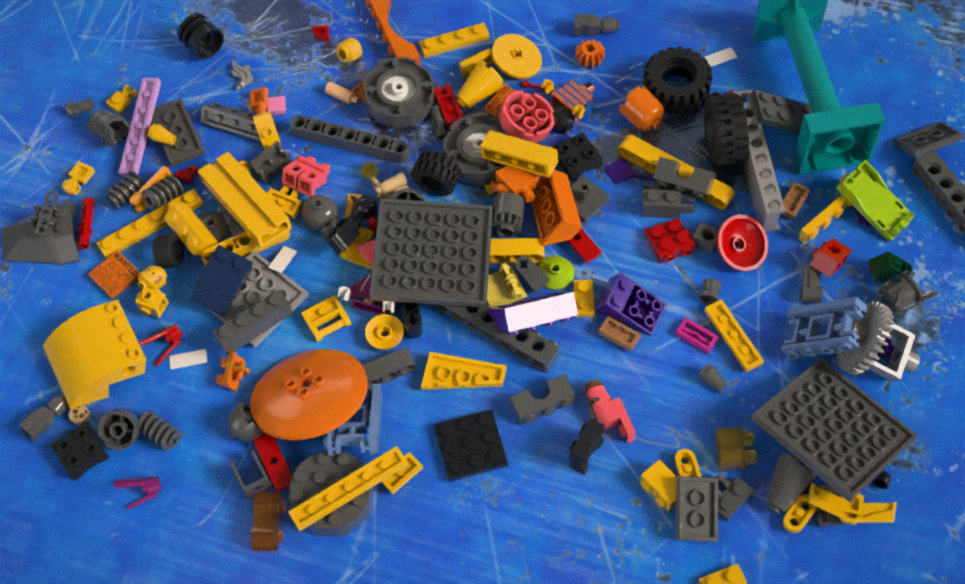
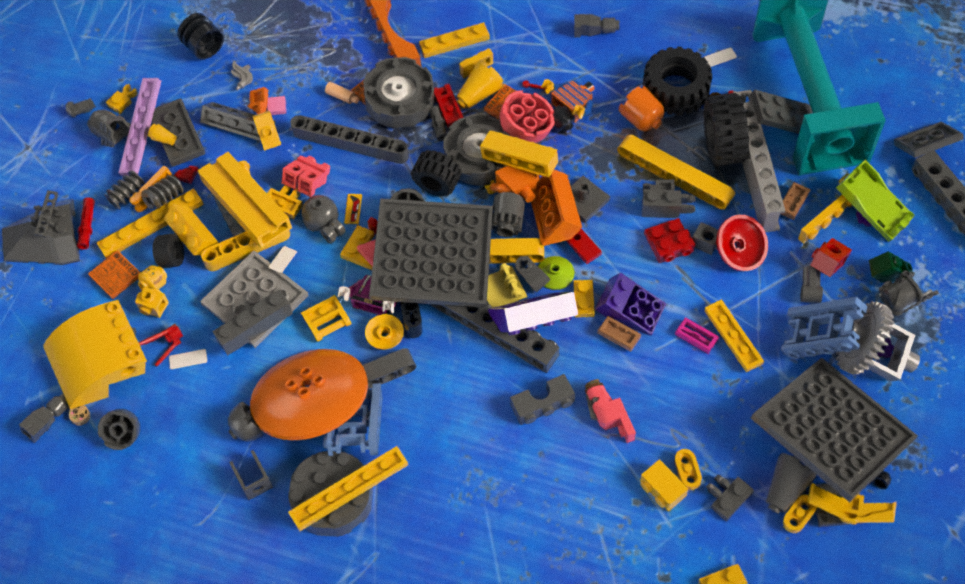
black brick [51,422,110,481] -> none
yellow plate [62,161,95,195] -> none
magenta plant [113,476,161,510] -> none
dark grey piece [138,410,183,451] -> none
dark blue slope [190,245,253,317] -> none
dark grey dish [199,211,230,242] -> none
orange hips [216,351,250,392] -> none
dark grey hinge [250,141,292,184] -> none
clear orange brick [251,492,286,551] -> none
red tile [253,434,292,493] -> none
red tile [312,25,330,42] -> none
black beam [325,195,378,254] -> none
yellow head [336,38,362,63] -> none
clear yellow plate [360,162,379,180] -> none
tan piece [371,172,409,201] -> none
yellow plate [381,452,423,495] -> none
yellow wing [421,352,507,390] -> none
black plate [434,409,508,482] -> none
yellow piece [491,34,542,79] -> none
black brick [552,132,602,181] -> none
black brick [569,419,605,475] -> none
orange gear [576,38,605,68] -> none
dark purple piece [604,158,656,185] -> none
dark grey arch [653,157,716,197] -> none
dark grey tile [675,476,718,542] -> none
dark grey cone [698,364,728,393] -> none
dark grey wheel [699,278,722,305] -> none
clear yellow hips [714,427,757,472] -> none

